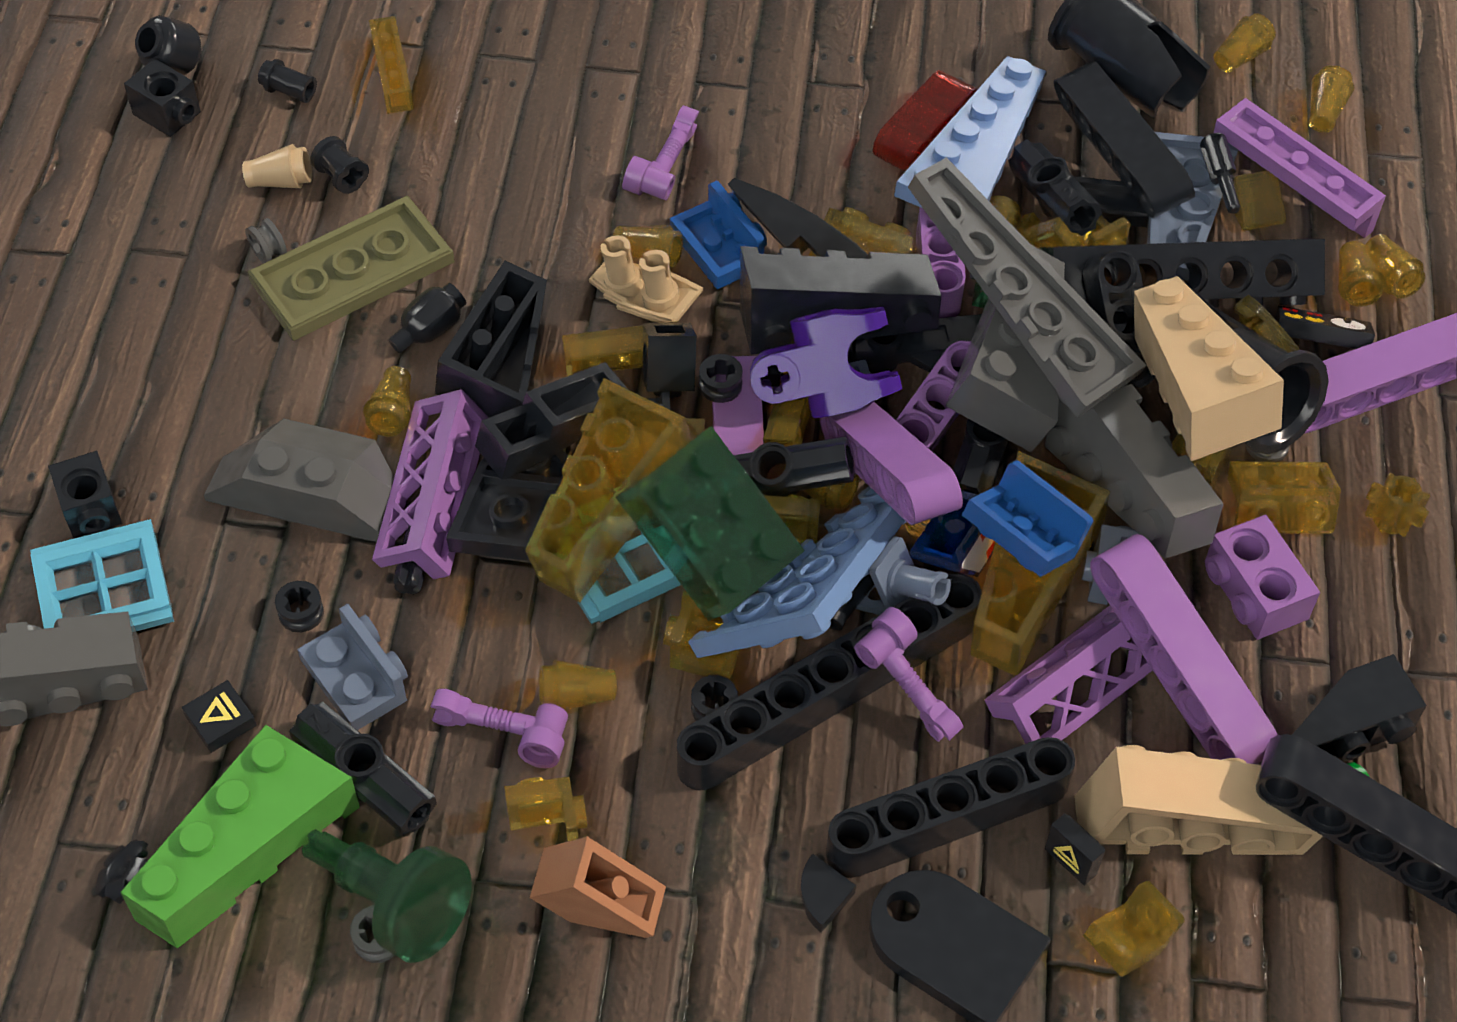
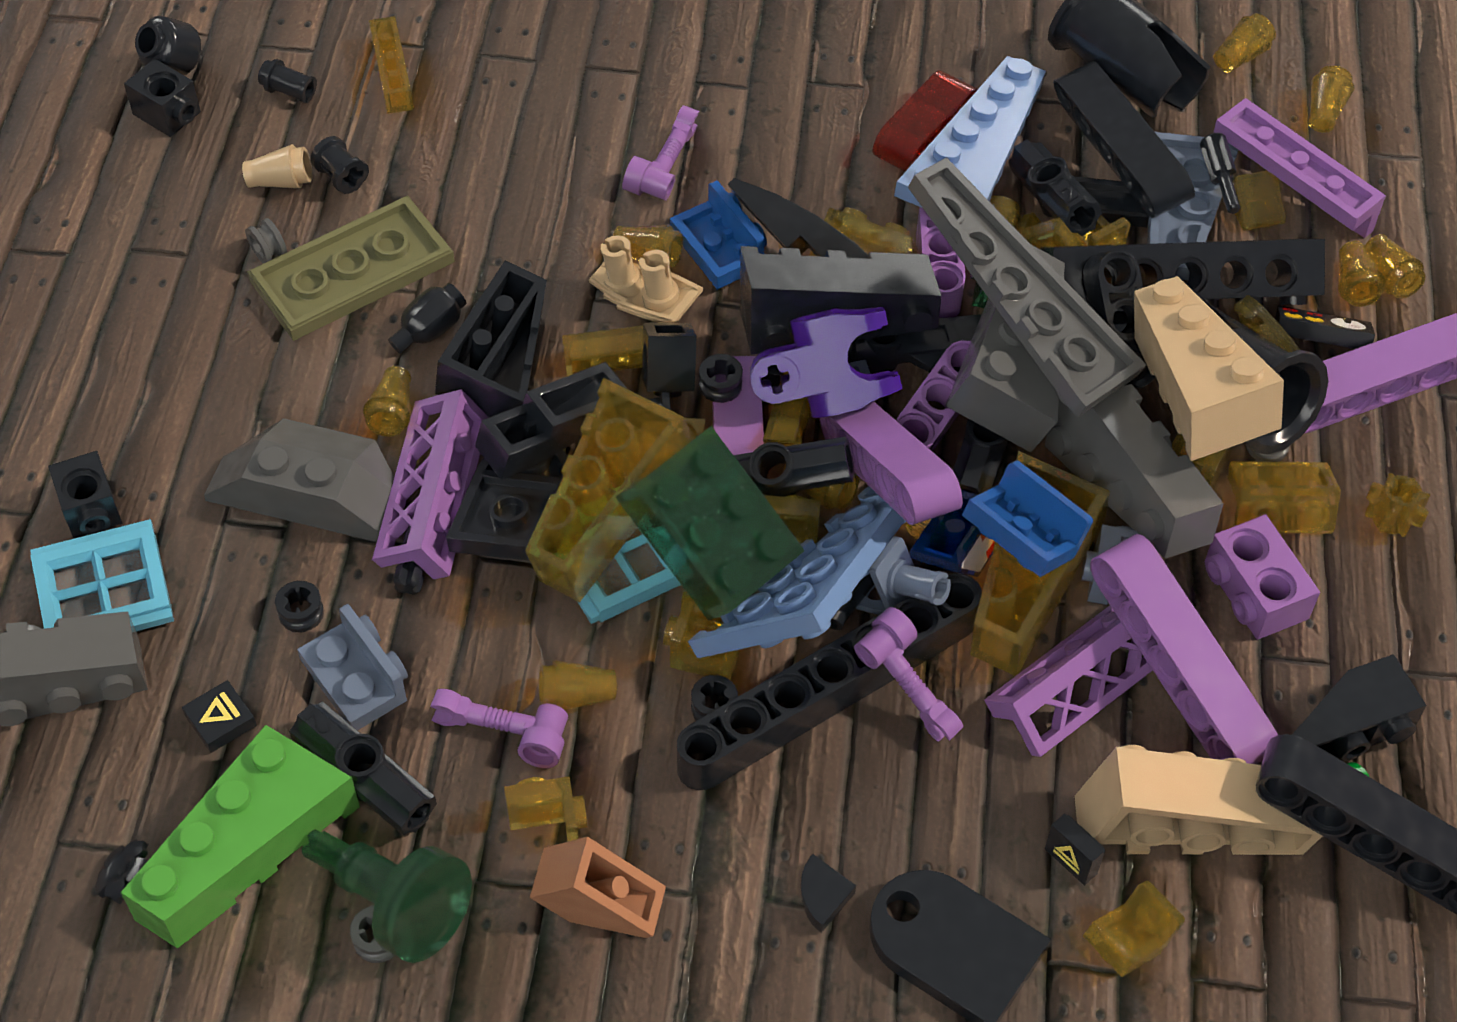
black beam [826,737,1076,878] -> none

